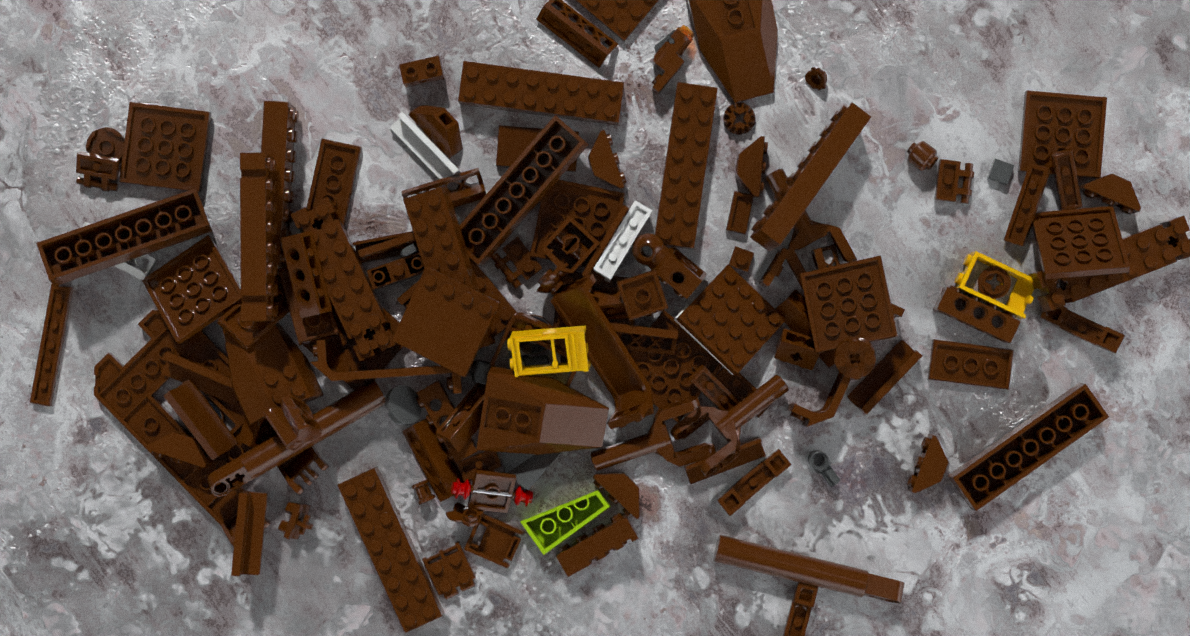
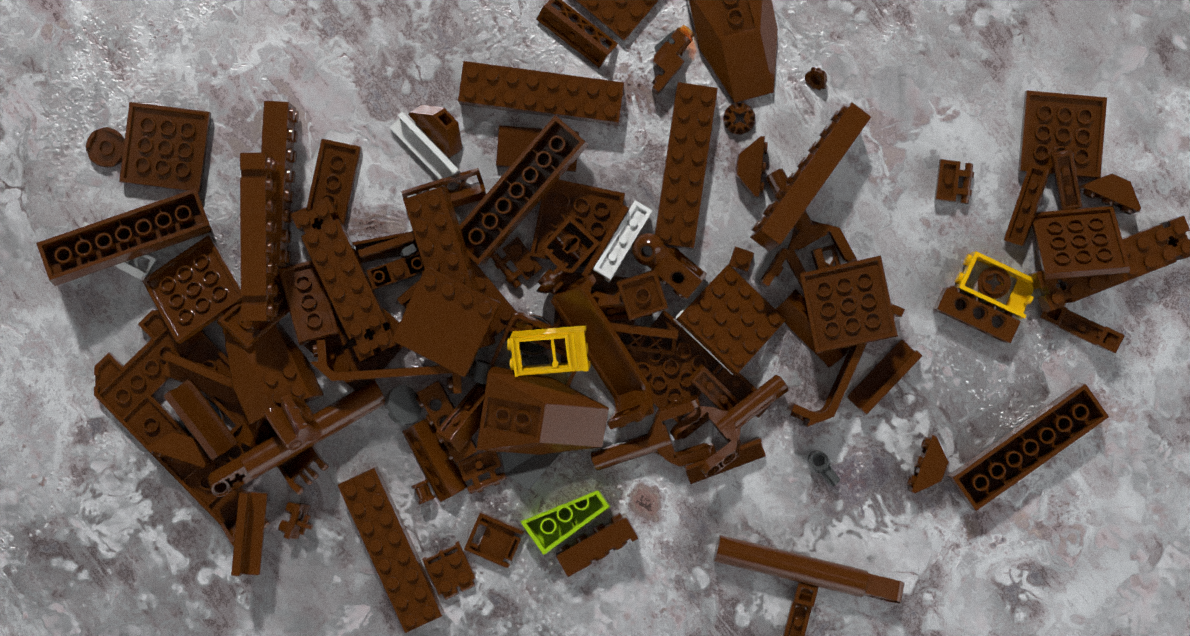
reddish brown tile [30,284,73,406] -> none
reddish brown plate [76,151,119,192] -> none
reddish brown brick [280,231,332,318] -> none
reddish brown brick [399,55,445,88] -> none
reddish brown plate [446,502,485,527] -> none
reddish brown plate [451,470,533,513] -> none
reddish brown slope [588,130,627,190] -> none
reddish brown slope [593,472,640,519] -> none
reddish brown slope [717,449,792,516] -> none
reddish brown tile [726,191,754,235] -> none
reddish brown brick [774,328,820,370] -> none
reddish brown plate [834,337,876,380] -> none
reddish brown head [907,141,938,171] -> none
reddish brown tile [927,339,1014,390] -> none
dark grey tile [987,158,1014,185] -> none

